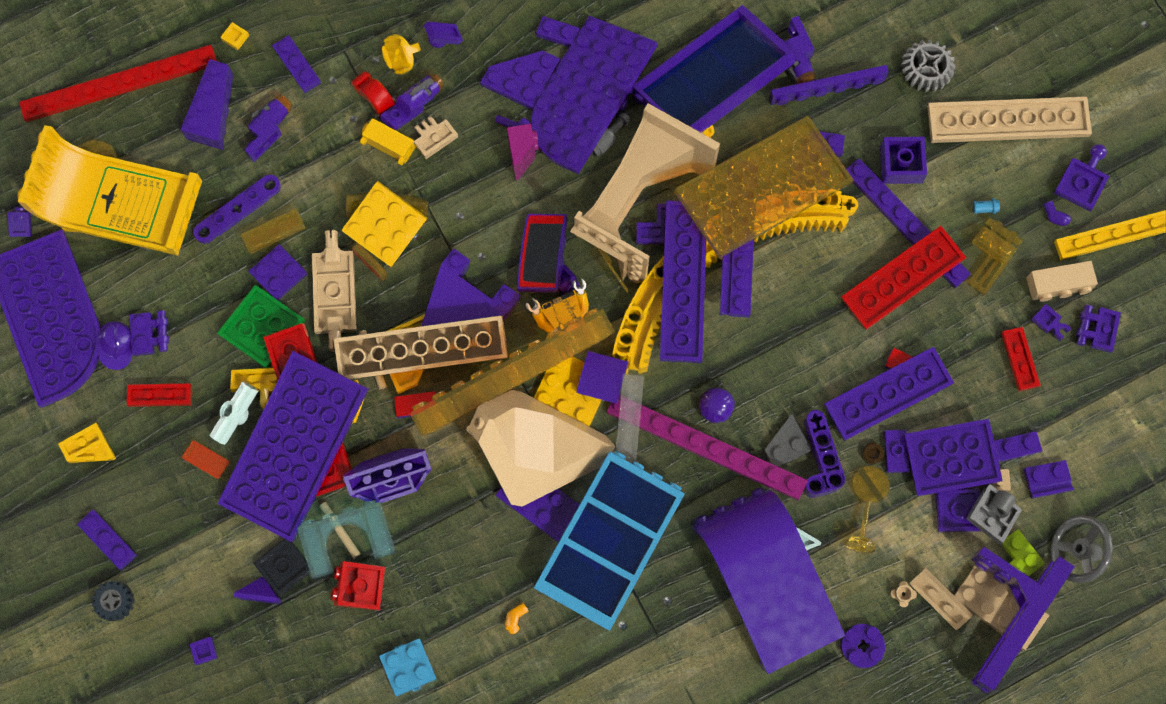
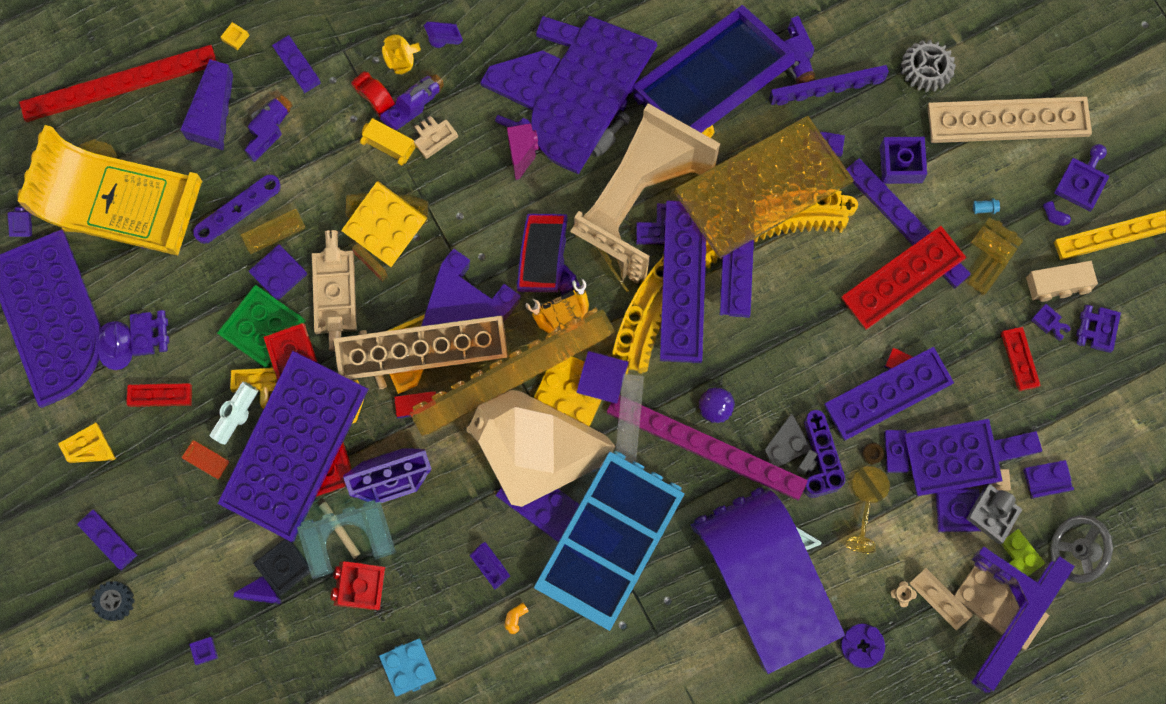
none -> dark purple plate [469,542,510,589]
none -> dark grey plate [797,450,817,476]

